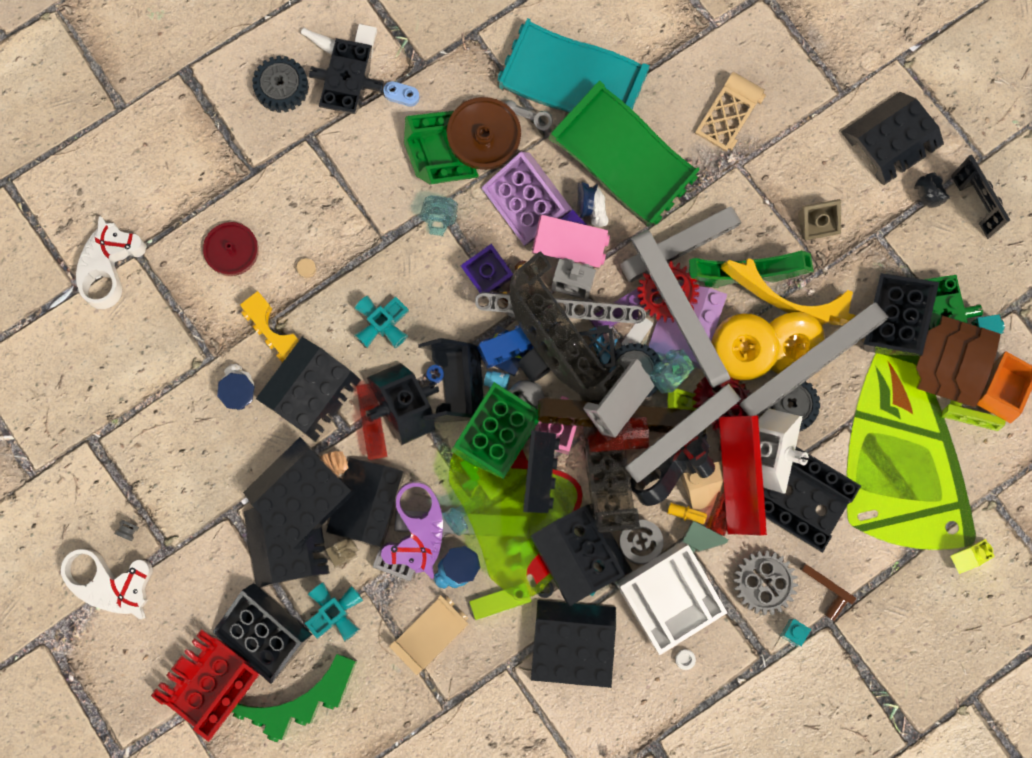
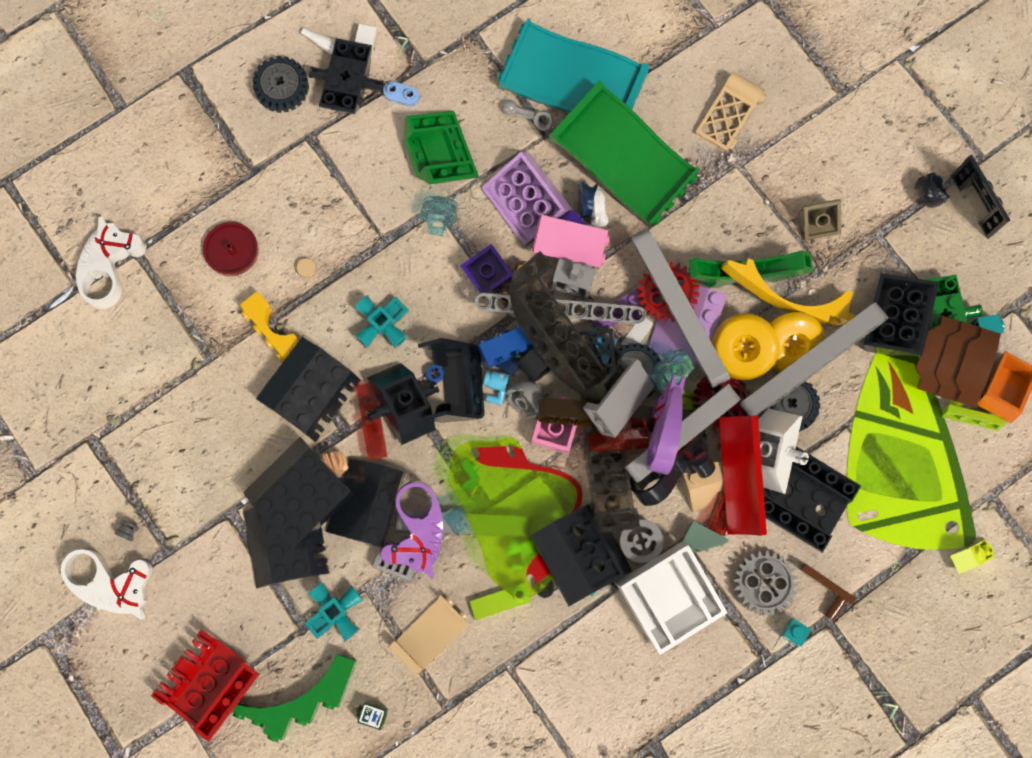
black slope [213,583,313,684] -> none
dark blue piece [217,364,255,410] -> none
dark tan brick [326,538,359,568] -> none
dark blue piece [434,546,481,589] -> none
reddish brown dish [447,97,521,170] -> none
green slope [451,382,539,479] -> none
black slope [523,430,560,513] -> none
black slope [531,600,616,688] -> none
light grey beam [620,207,742,282] -> none
yellow axle [667,502,707,524] -> none
white tile [675,650,696,670] -> none
black slope [841,92,944,185] -> none
none -> brick [356,702,389,730]
none -> medium lavender animal [646,374,685,475]

